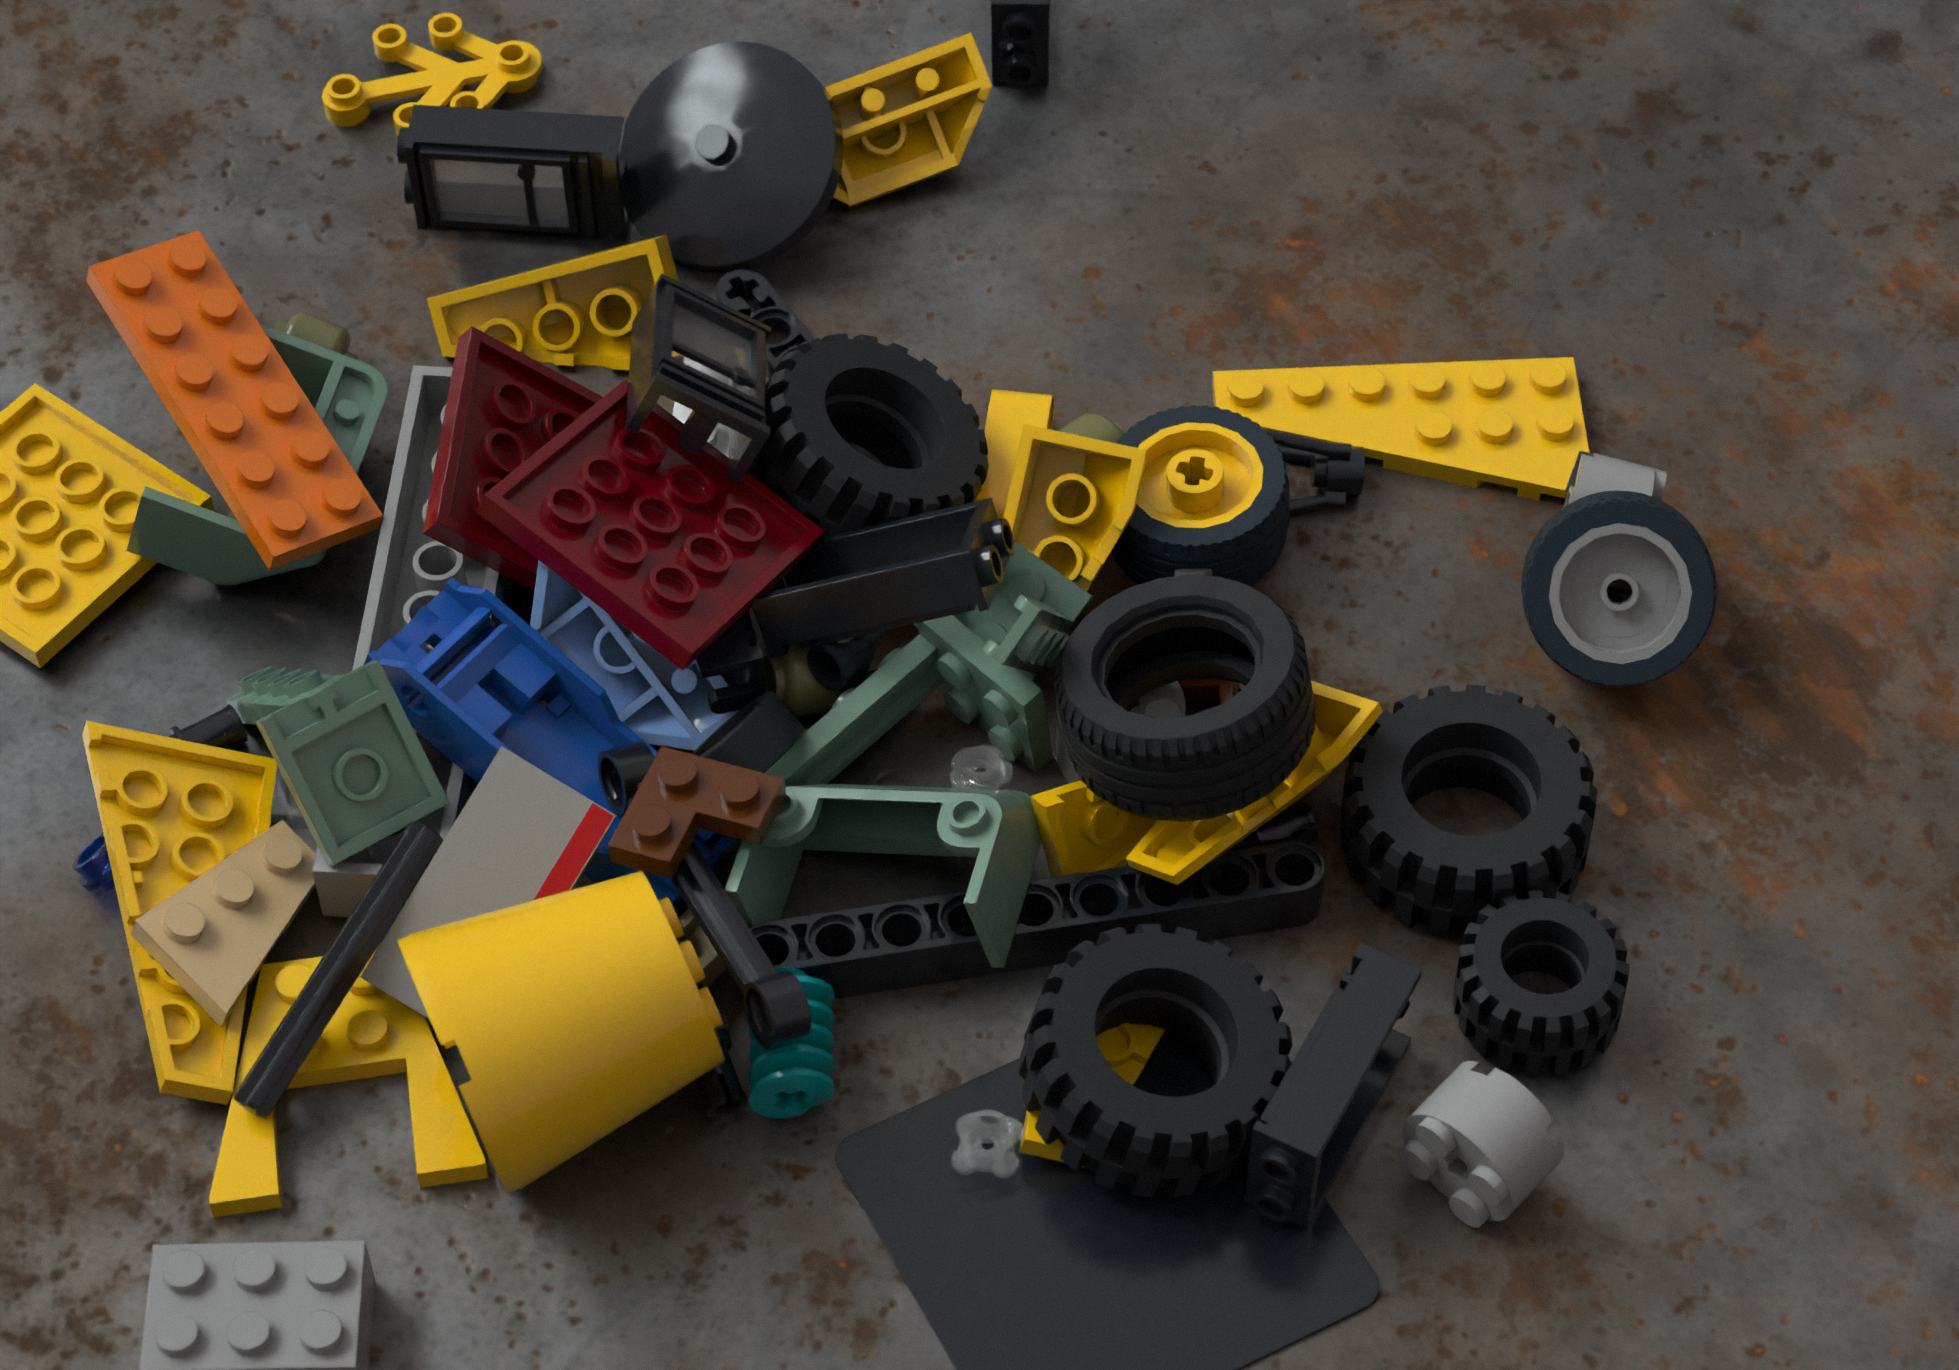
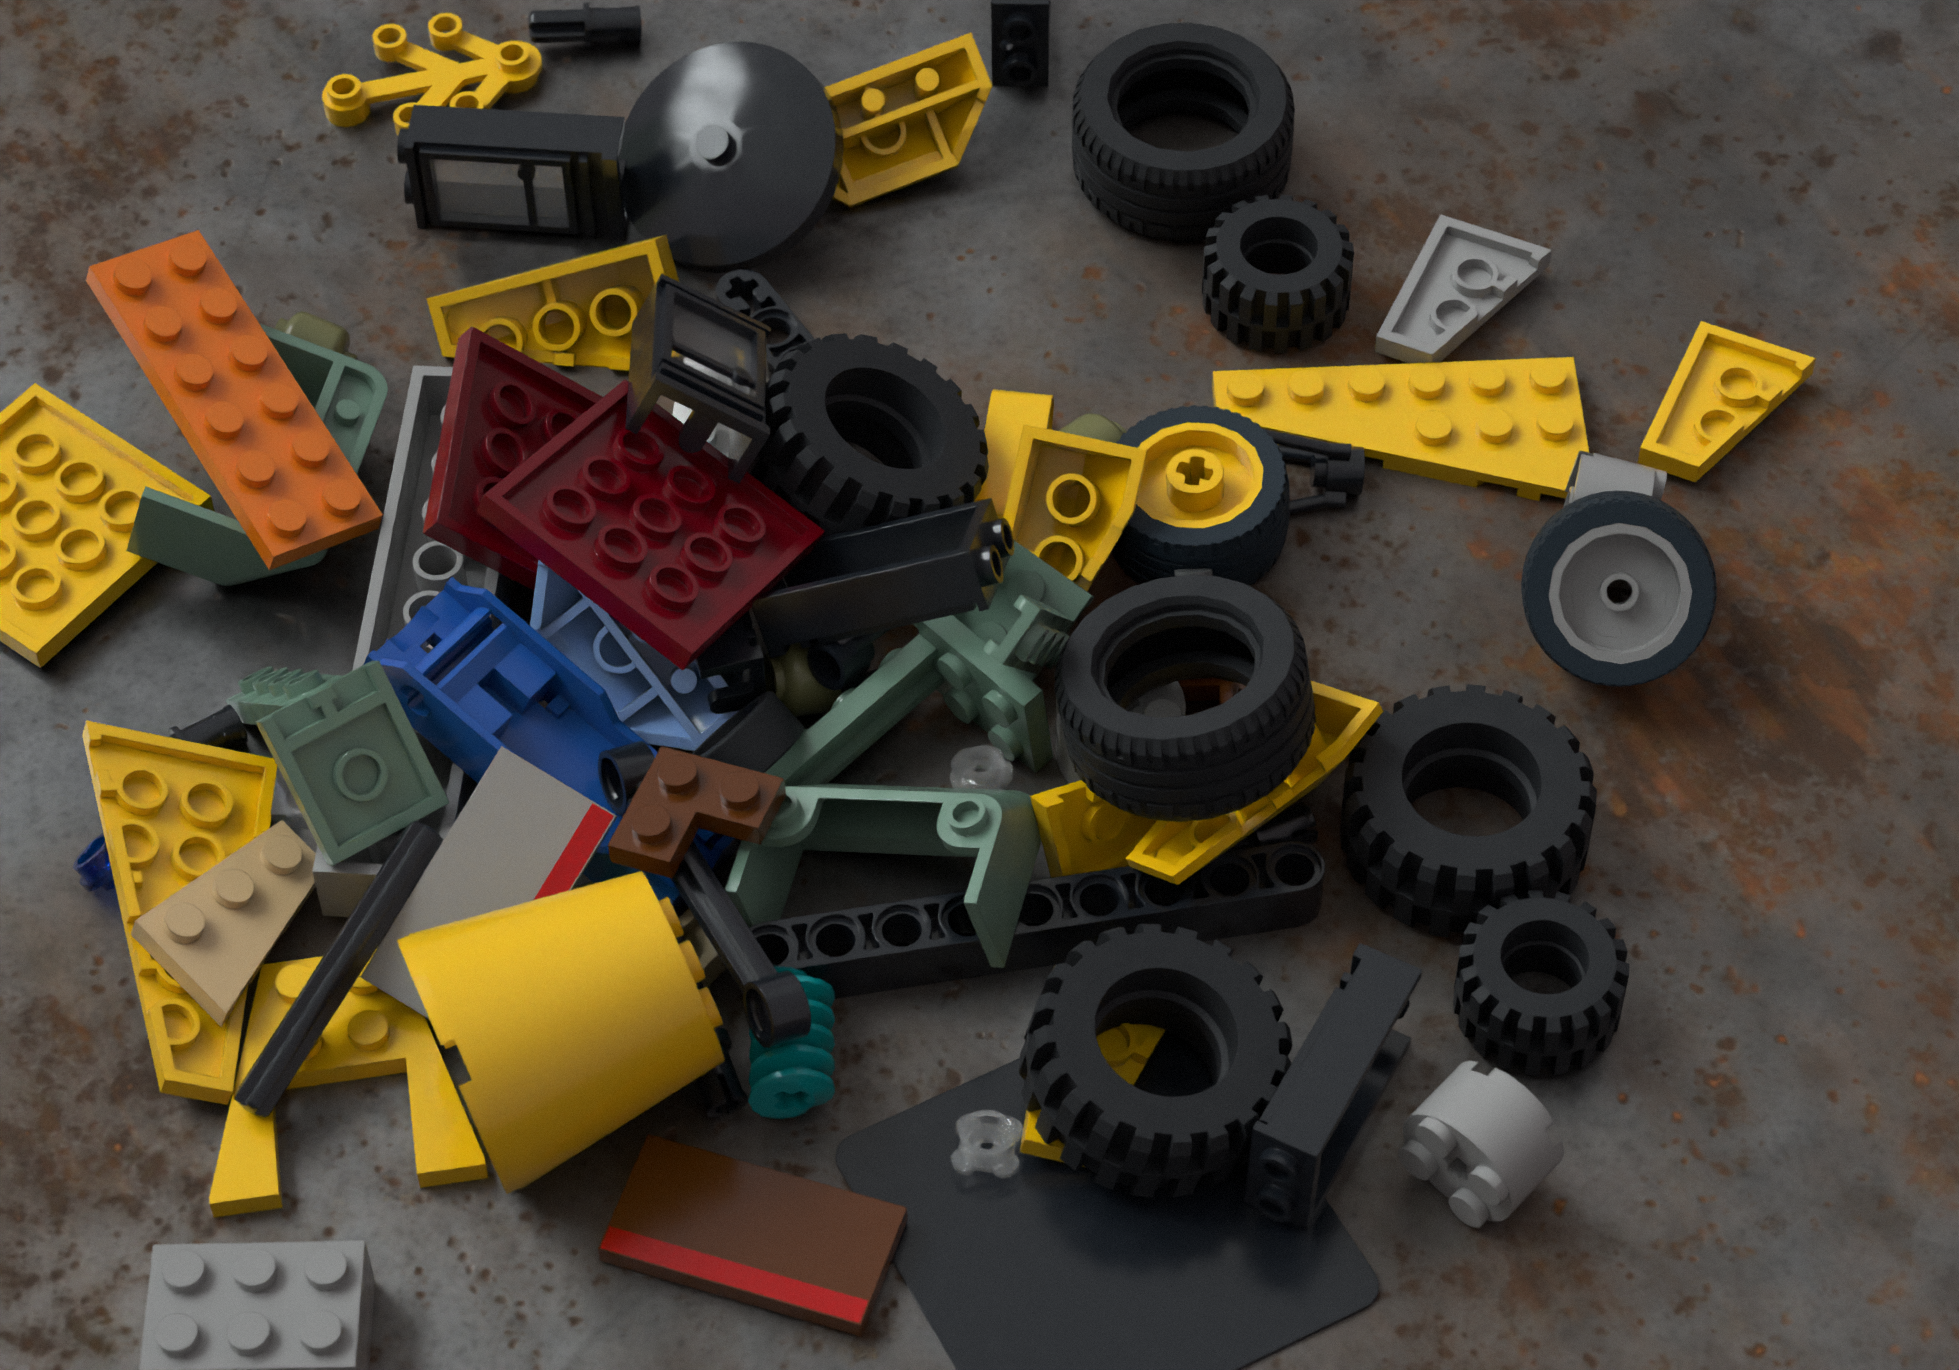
none -> black axle [528,3,642,48]
none -> reddish brown tile [598,1134,908,1337]
none -> black tyre [1072,23,1295,241]
none -> black tyre [1202,195,1354,354]
none -> light grey wing [1375,214,1552,363]
none -> yellow wing [1638,321,1816,482]

